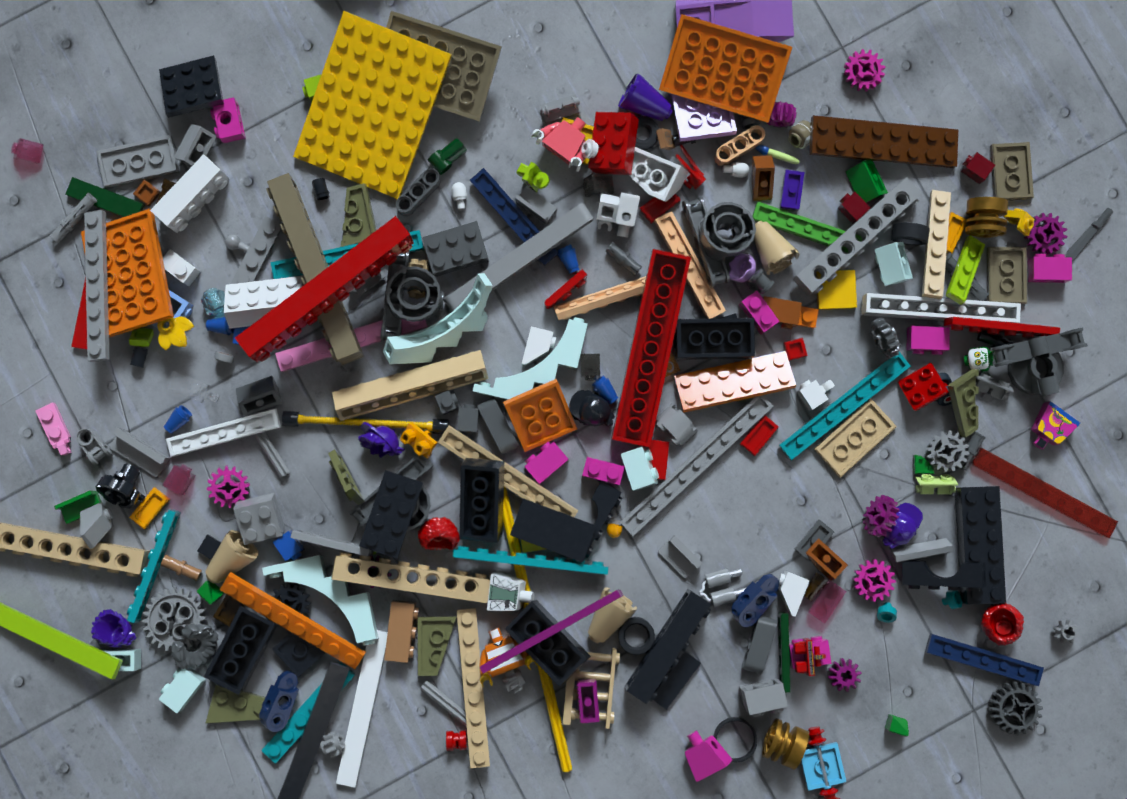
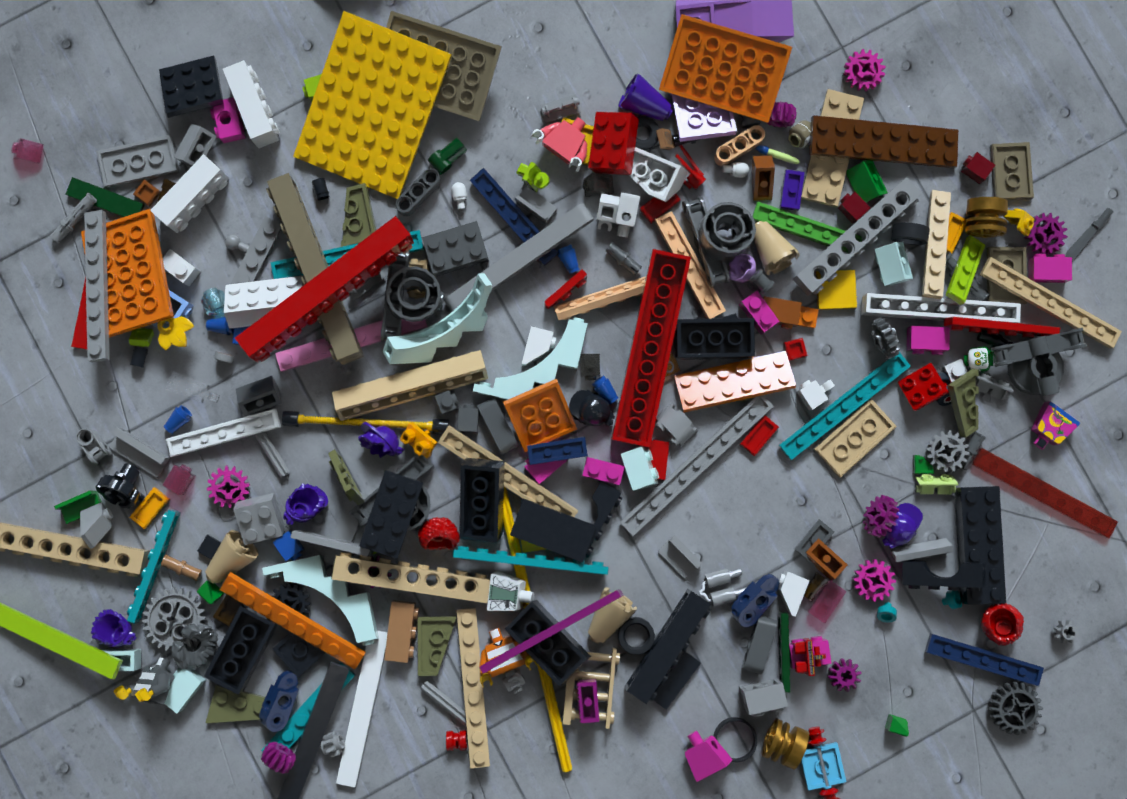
bright pink hinge [35,402,72,456] -> none
white plate [581,139,598,159] -> none
light orange hinge [607,523,623,538] -> none
none -> dark grey torso [113,657,174,705]
none -> white brick [223,60,280,149]
none -> magenta gear [261,742,296,774]
none -> dark purple hair [283,484,329,525]
none -> dark blue plate [527,437,588,465]
none -> tan plate [801,89,864,208]
none -> white plate [943,359,968,383]
none -> tan plate [980,257,1122,349]

